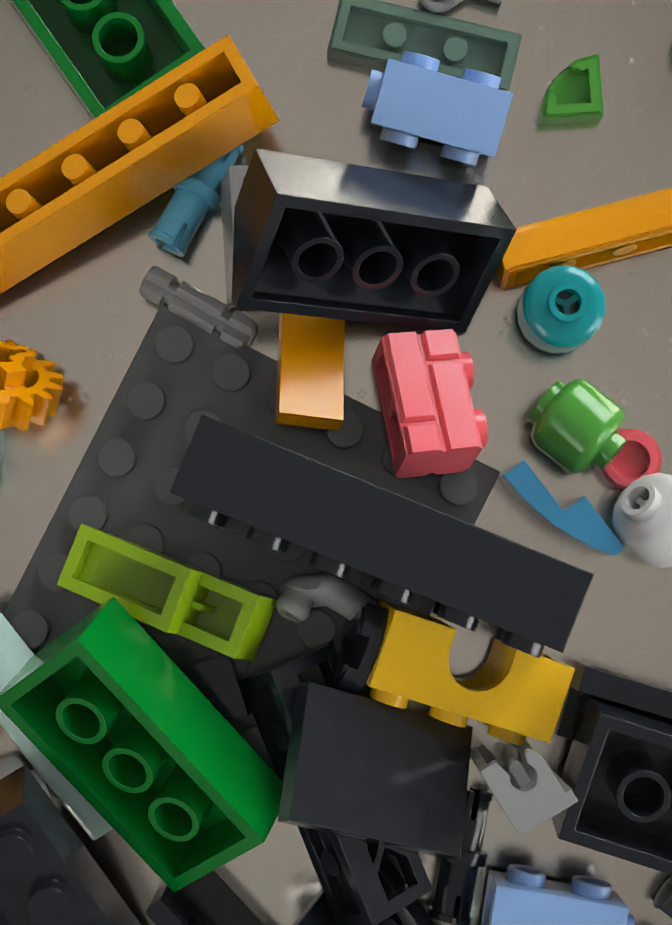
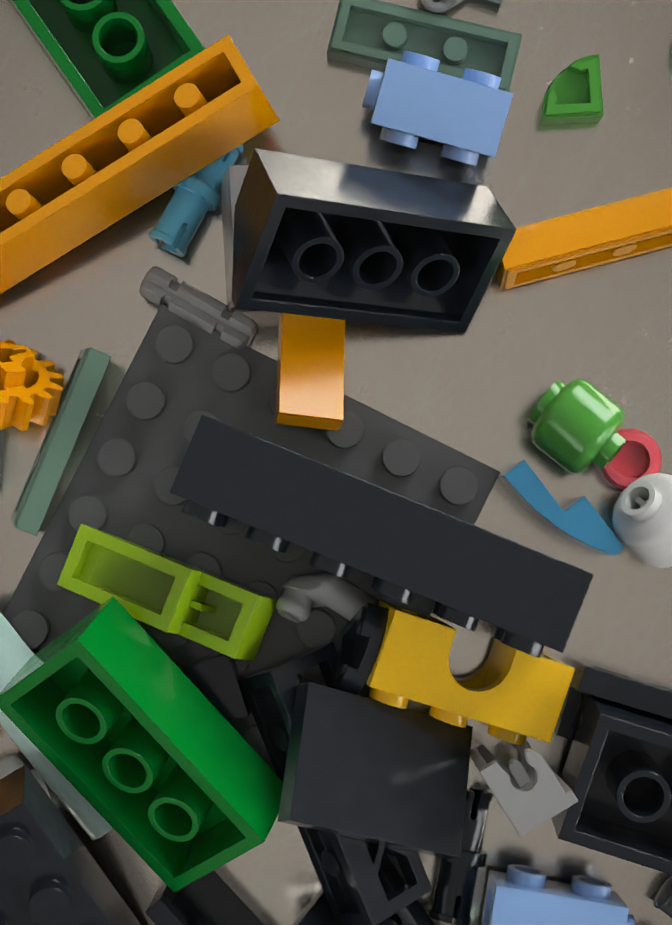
coral brick [371,329,488,478] -> none
teal head [517,265,606,353] -> none
none -> sand green tile [11,347,111,536]

